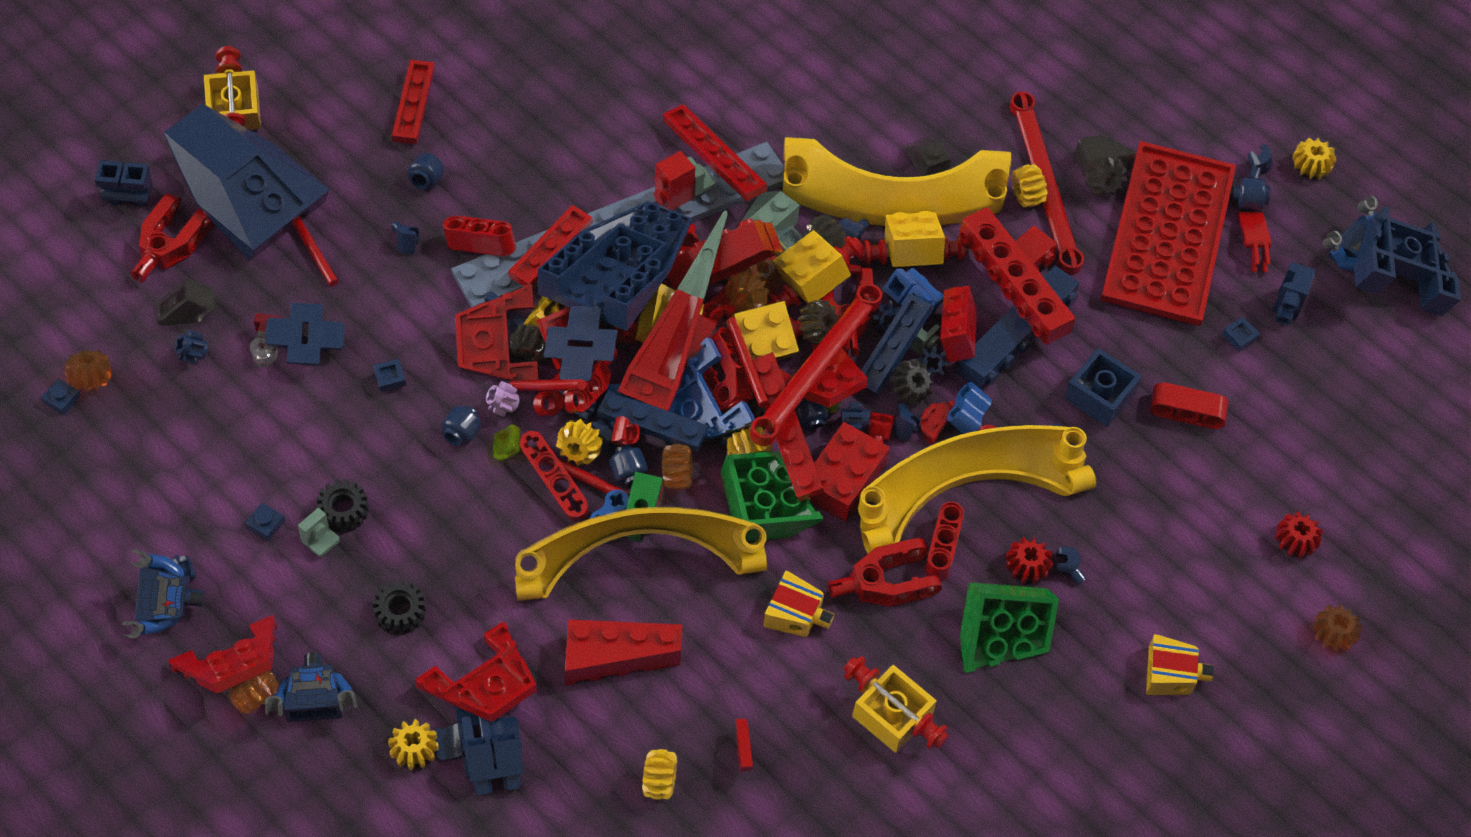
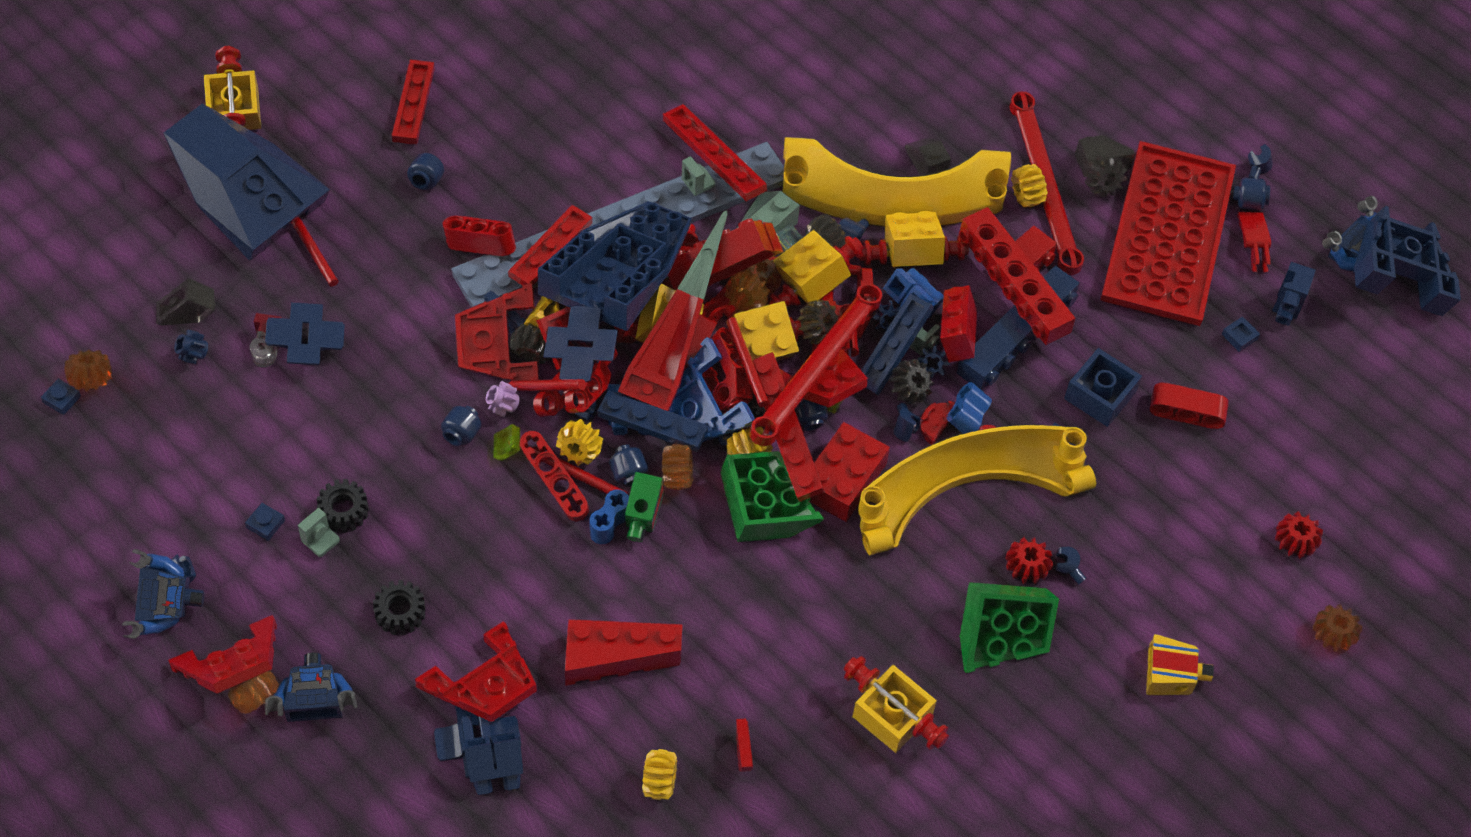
dark blue hips [94,160,152,207] -> none
red piece [130,193,214,283] -> none
dark blue plate [373,359,406,392] -> none
yellow gear [388,718,439,771] -> none
dark blue piece [391,221,419,254] -> none
yellow panel [515,507,767,601] -> none
dark blue plate [591,418,616,456] -> none
red piece [611,416,640,446] -> none
red brick [654,151,696,210] -> none
torso [763,571,834,637] -> none
red piece [827,538,942,607] -> none
dark blue gear [841,402,869,431] -> none
red piece [868,412,895,443] -> none
red beam [925,502,964,582] -> none
yellow gear [1293,137,1336,179] -> none

